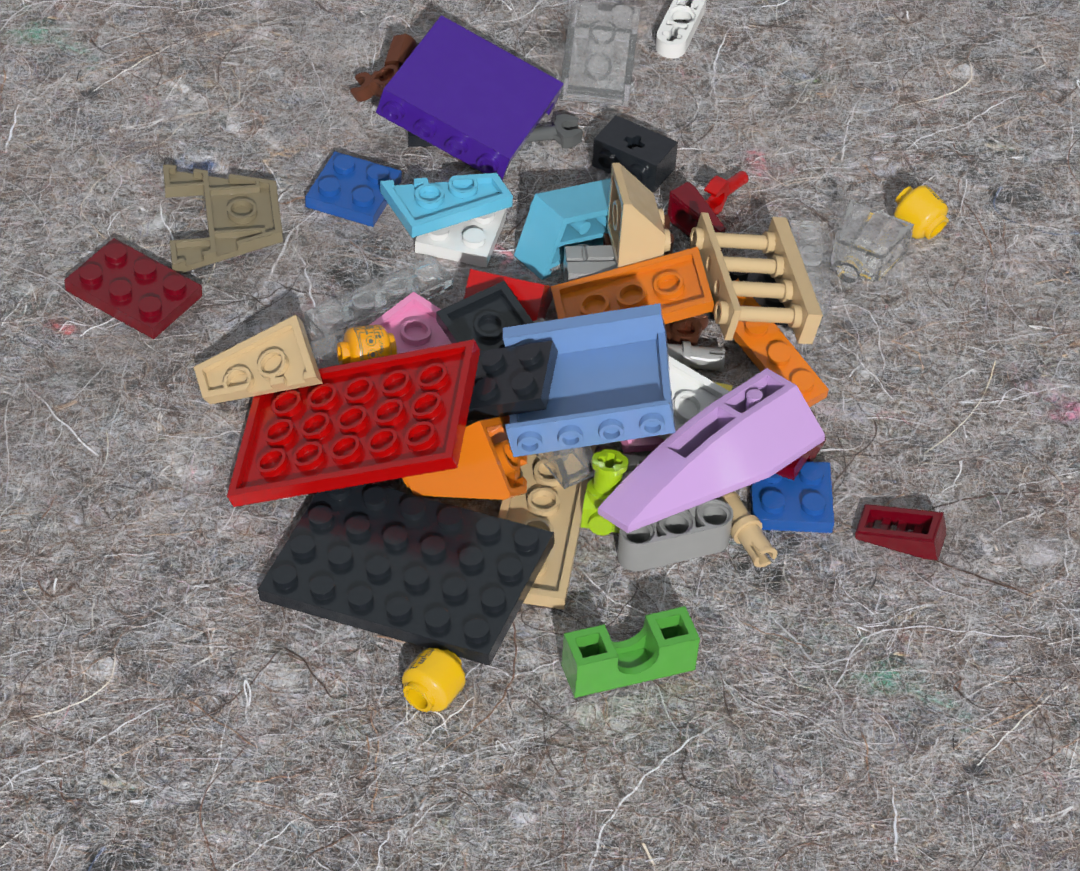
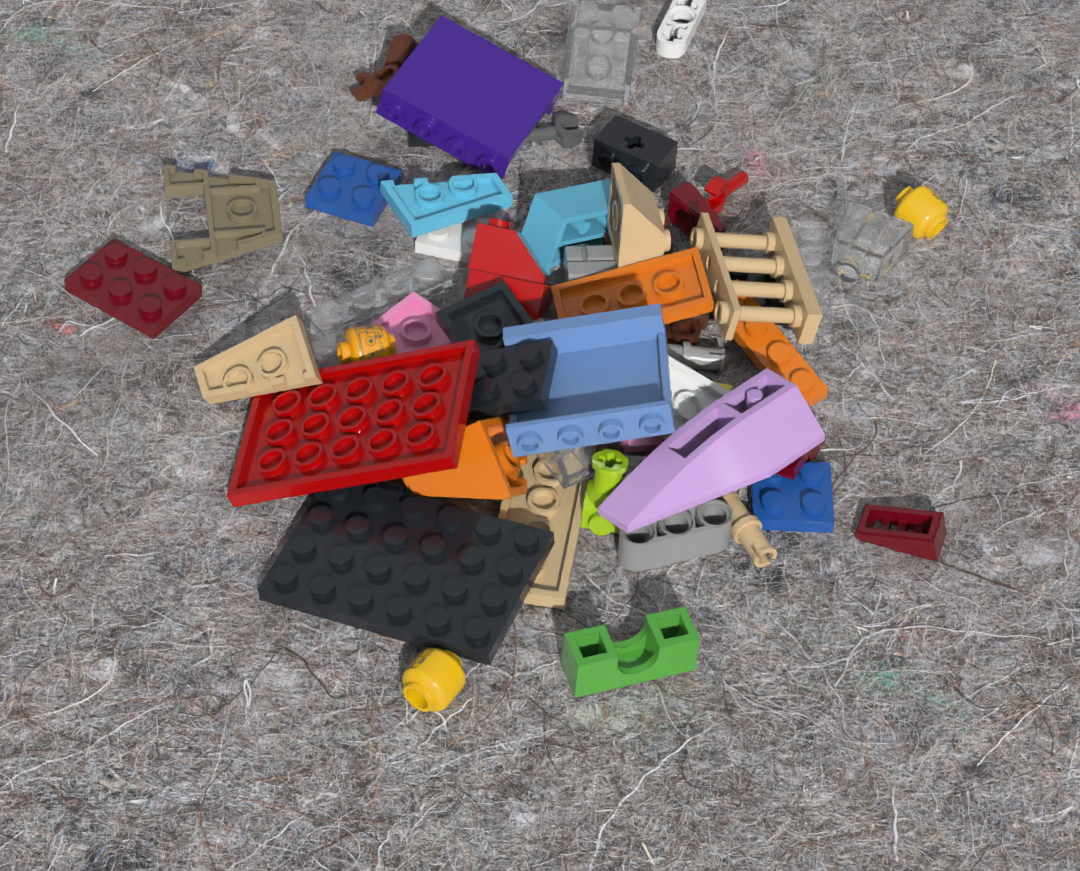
none -> red slope [468,218,550,285]

